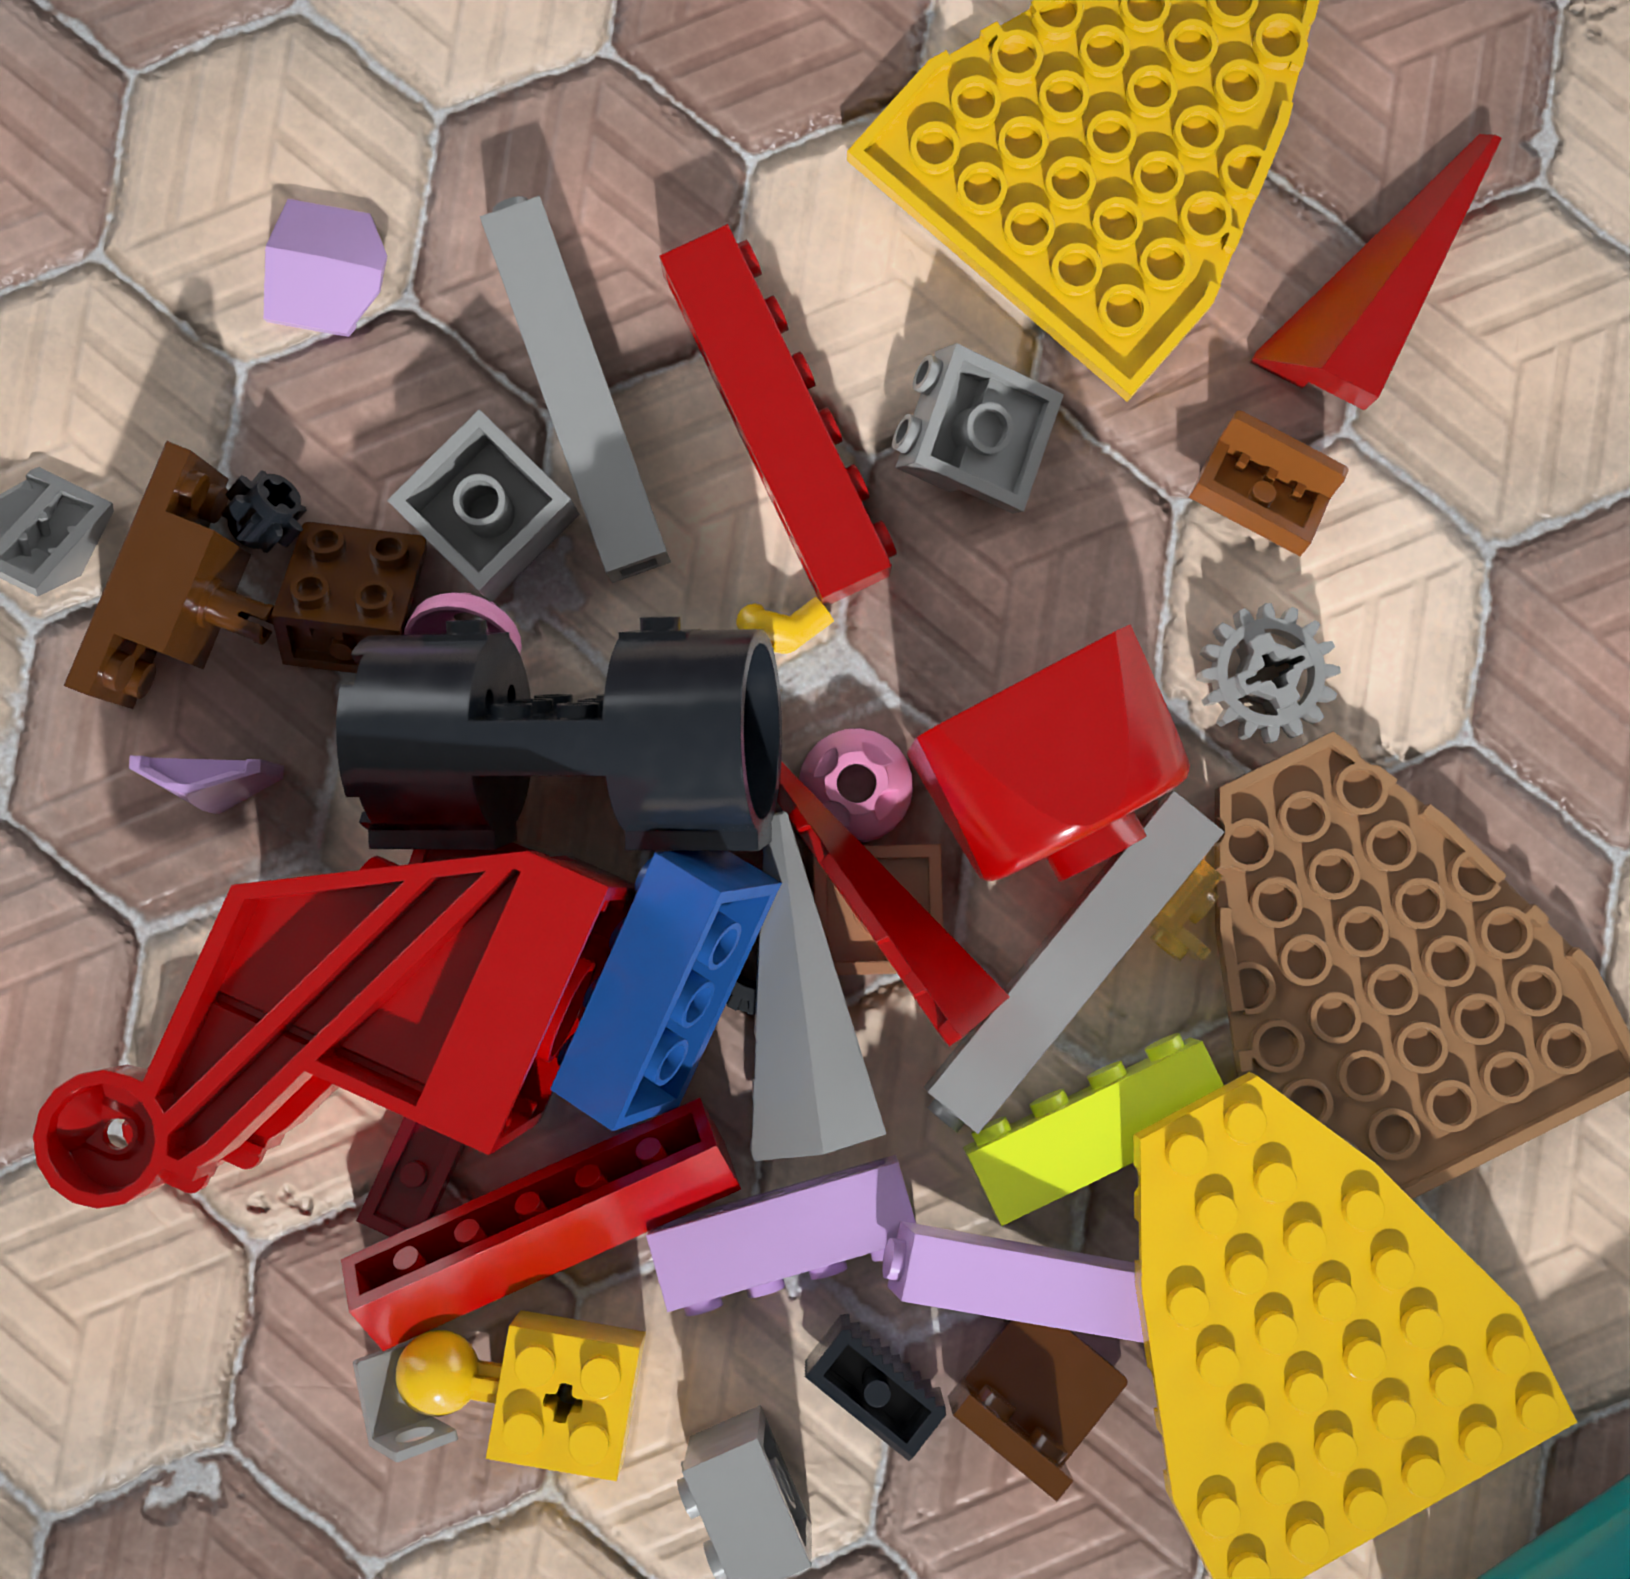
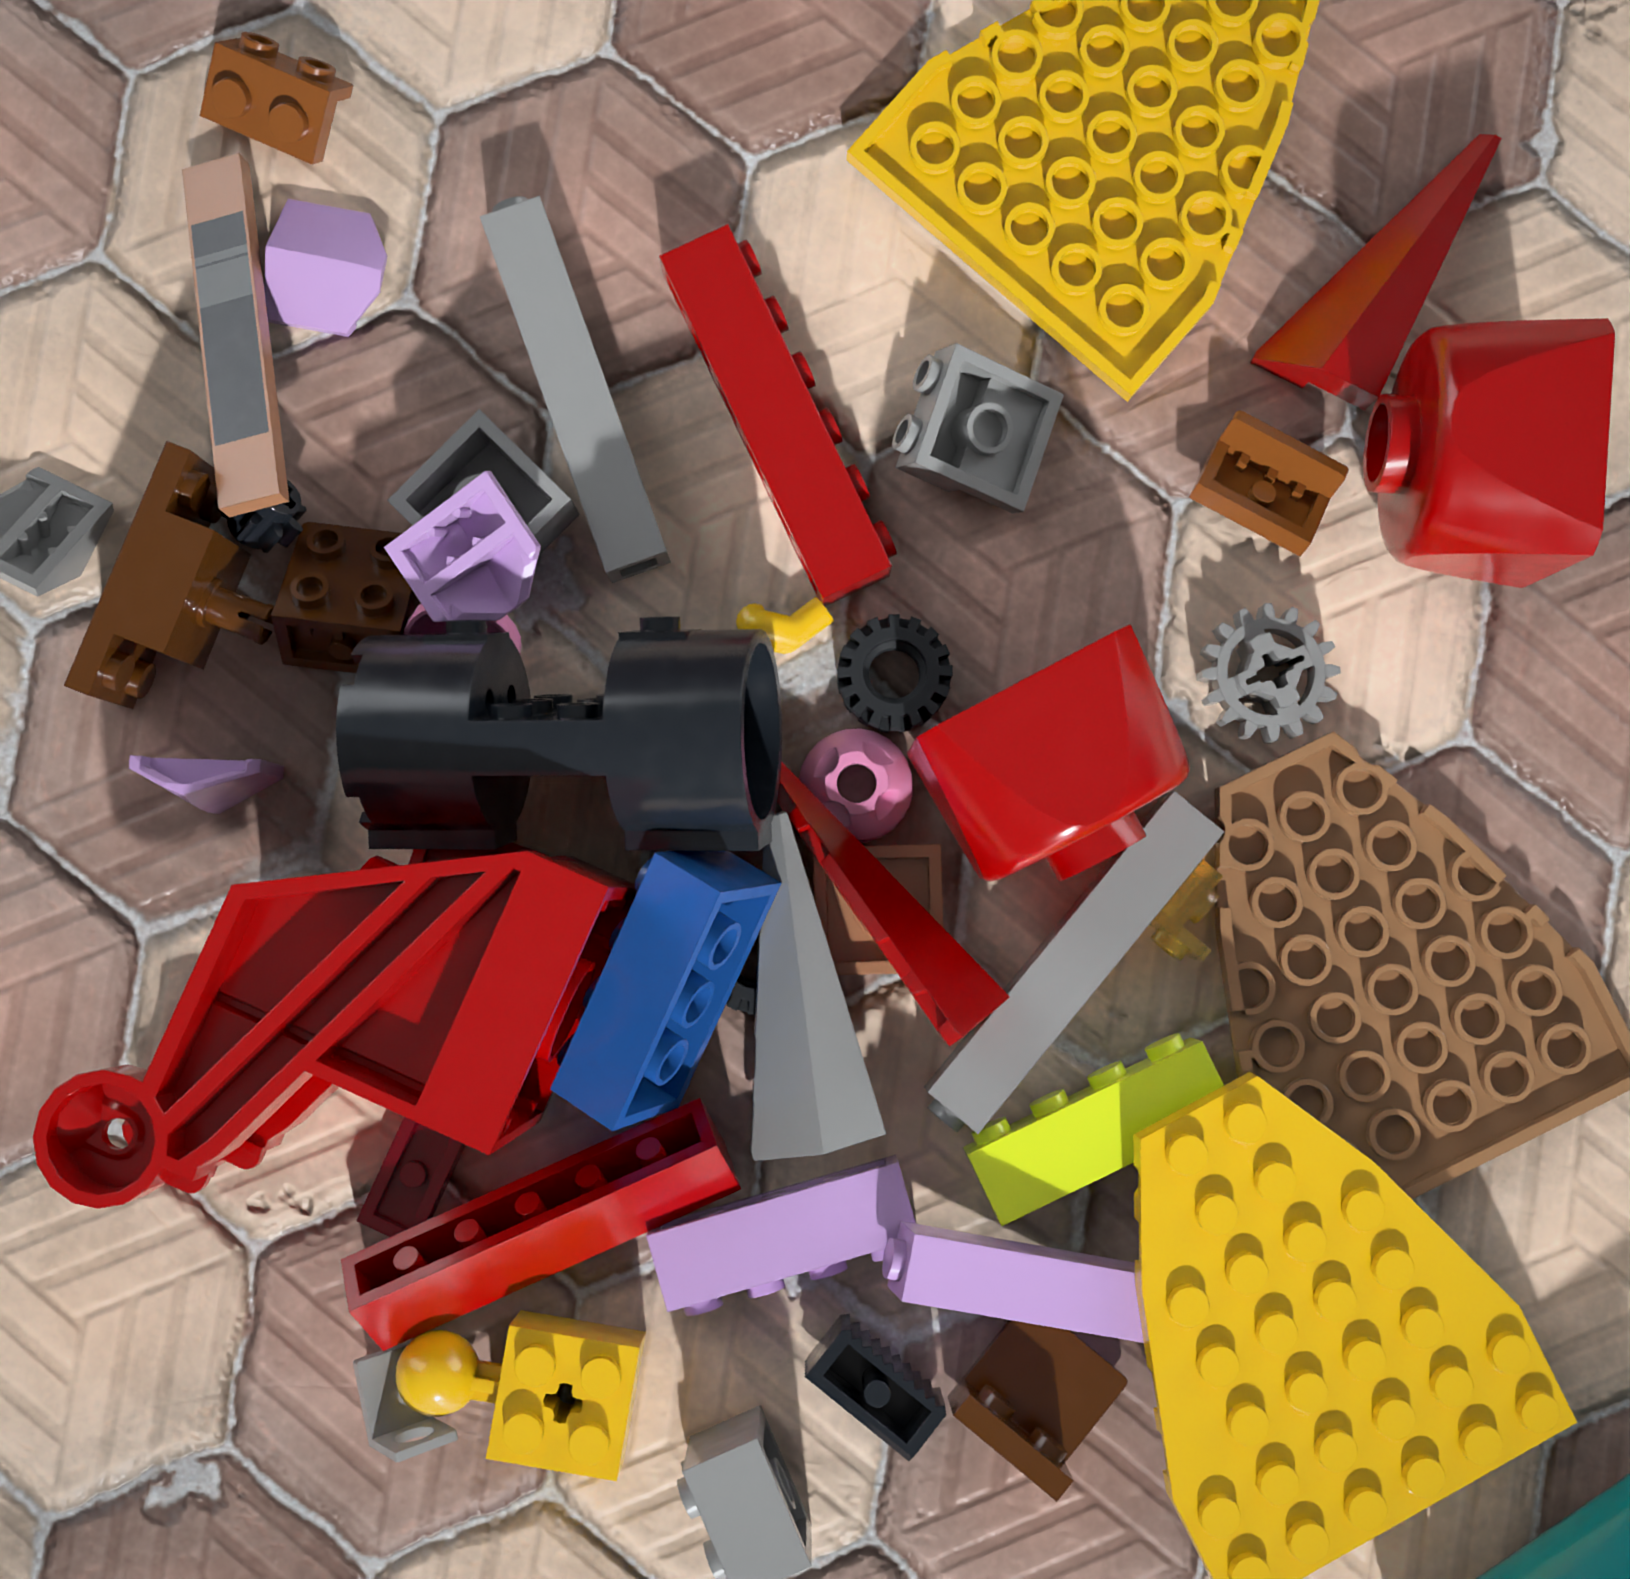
none -> tile [182,153,290,517]
none -> dark orange bracket [199,32,354,165]
none -> lavender slope [384,471,541,622]
none -> black tyre [837,614,953,733]
none -> red piece [1363,318,1615,588]

